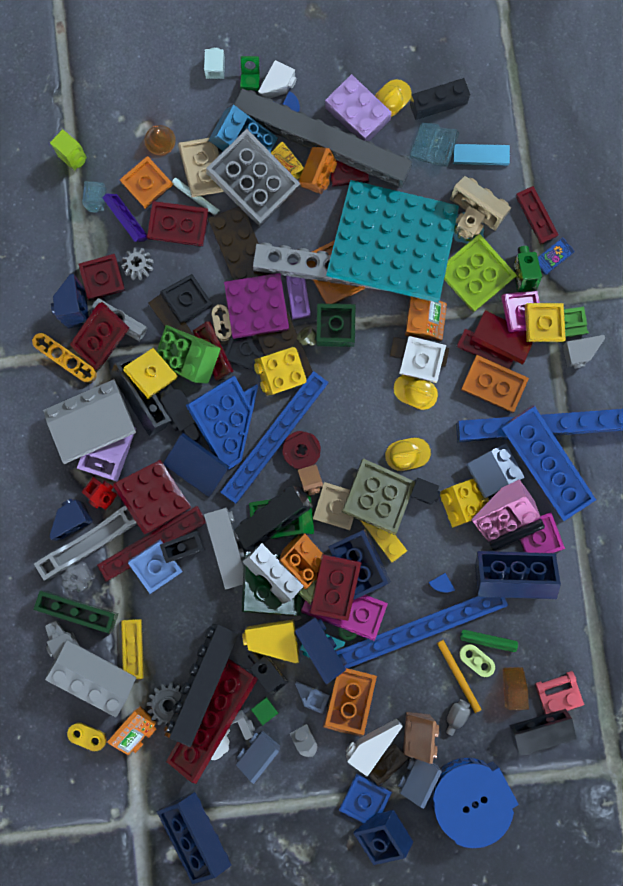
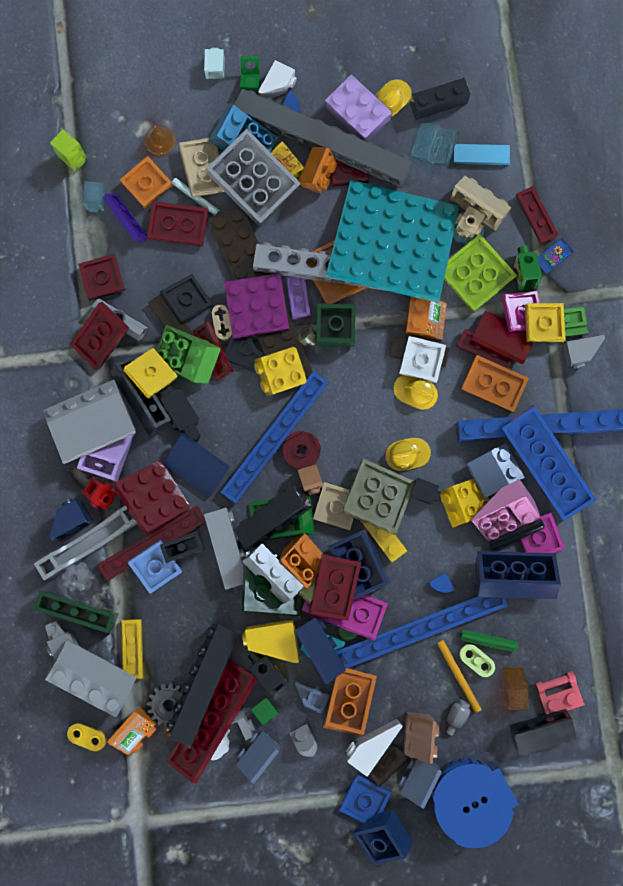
light orange beam [32,333,97,383] -> none
dark blue slope [51,274,89,329] -> none
light grey gear [121,248,154,280] -> none
dark blue slope [156,792,231,884] -> none
blue wing [186,376,258,470] -> none

